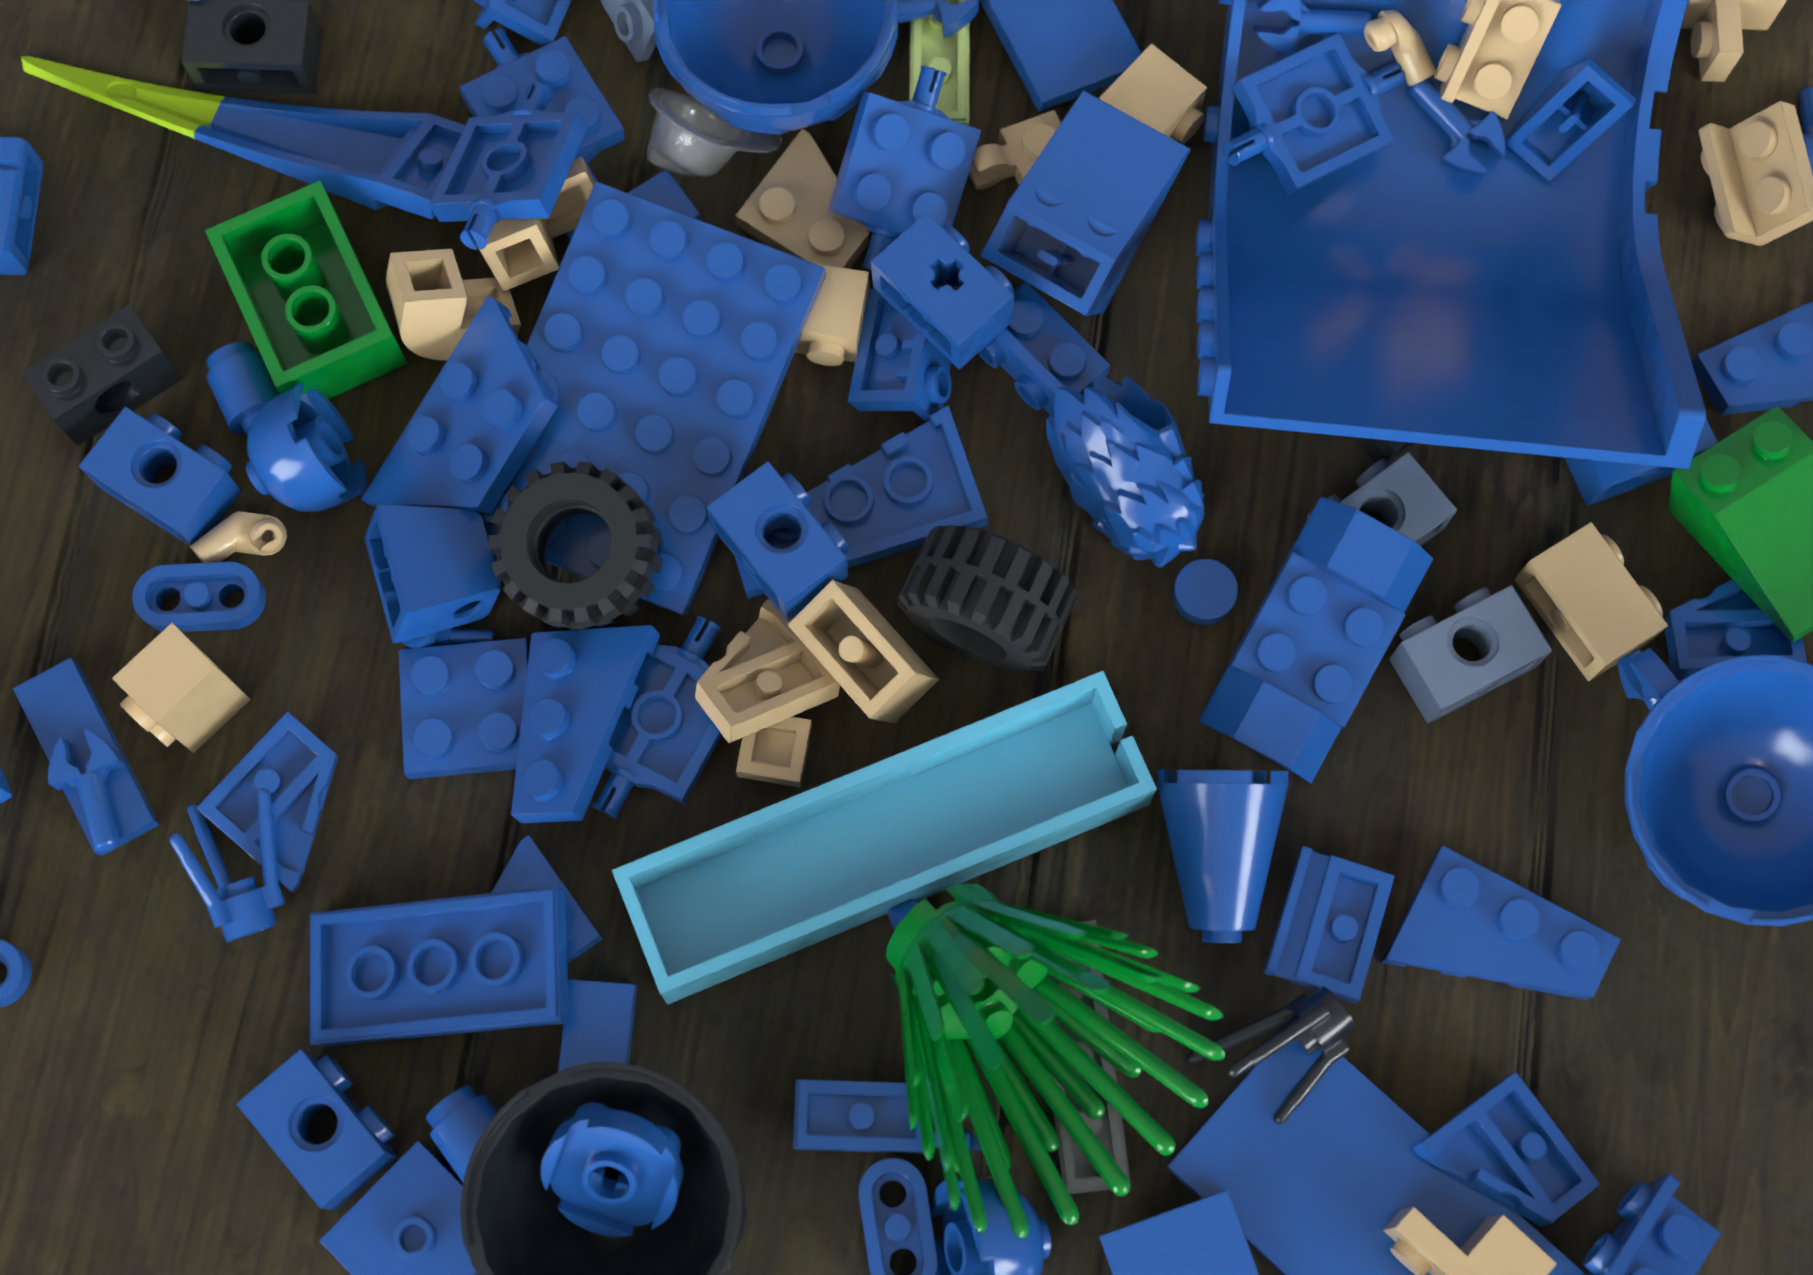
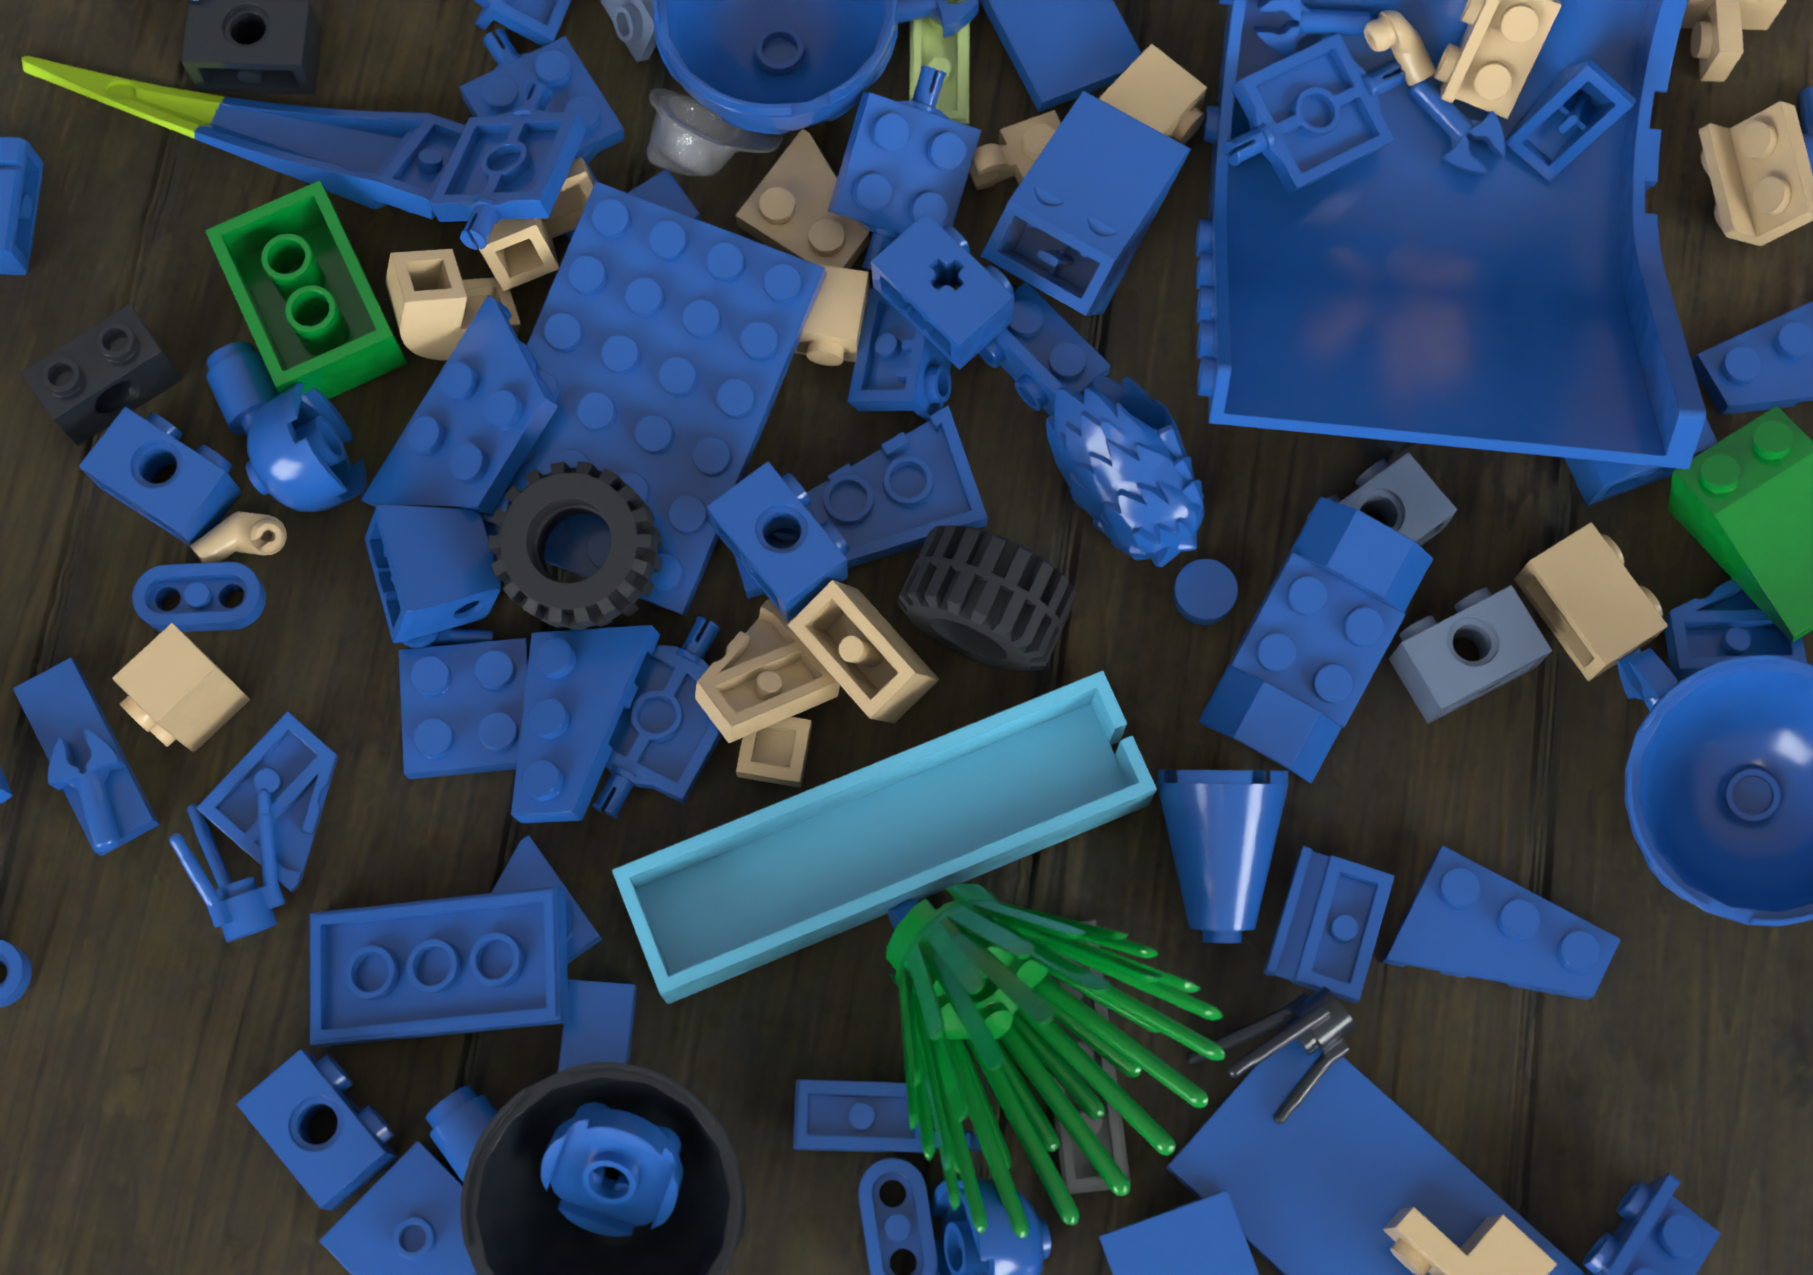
blue wing [1412,1072,1600,1227] -> none

